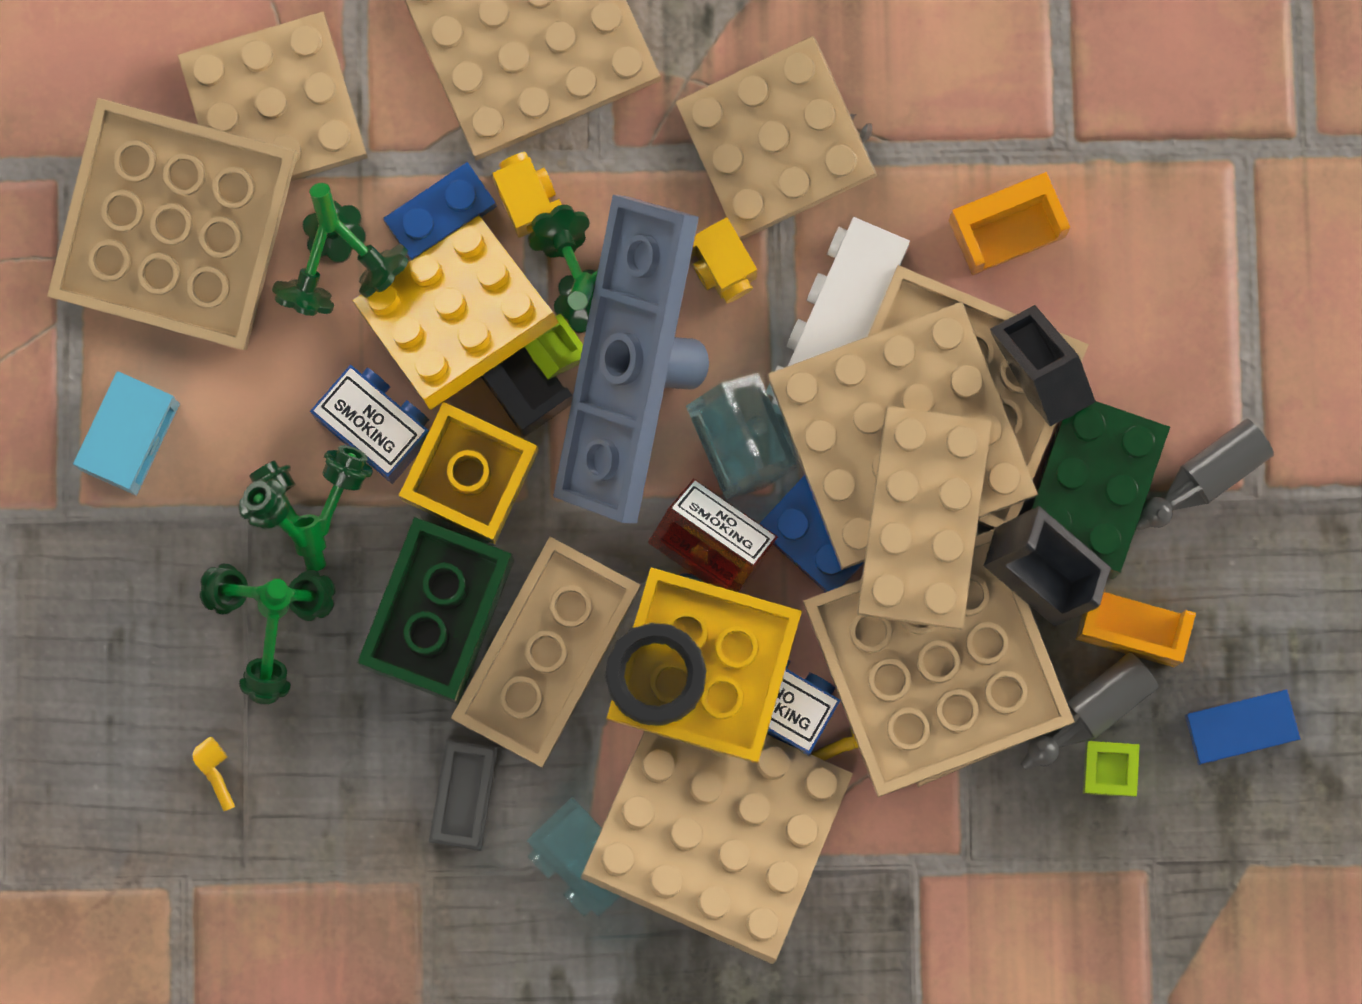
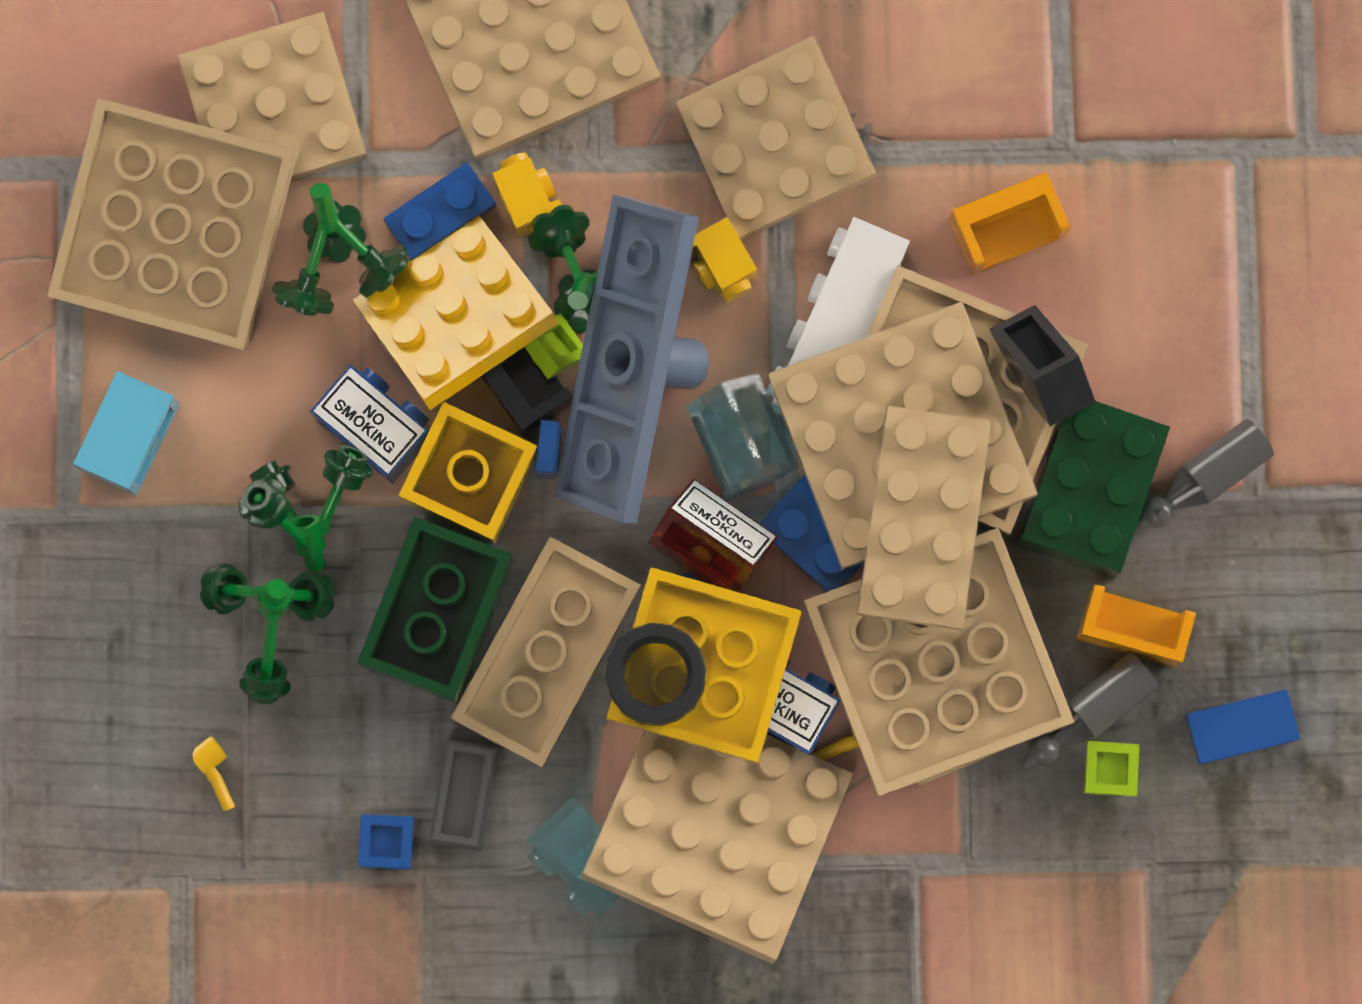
black panel [983,506,1110,627] -> none
none -> blue plate [358,814,415,870]
none -> blue tile [535,420,562,480]

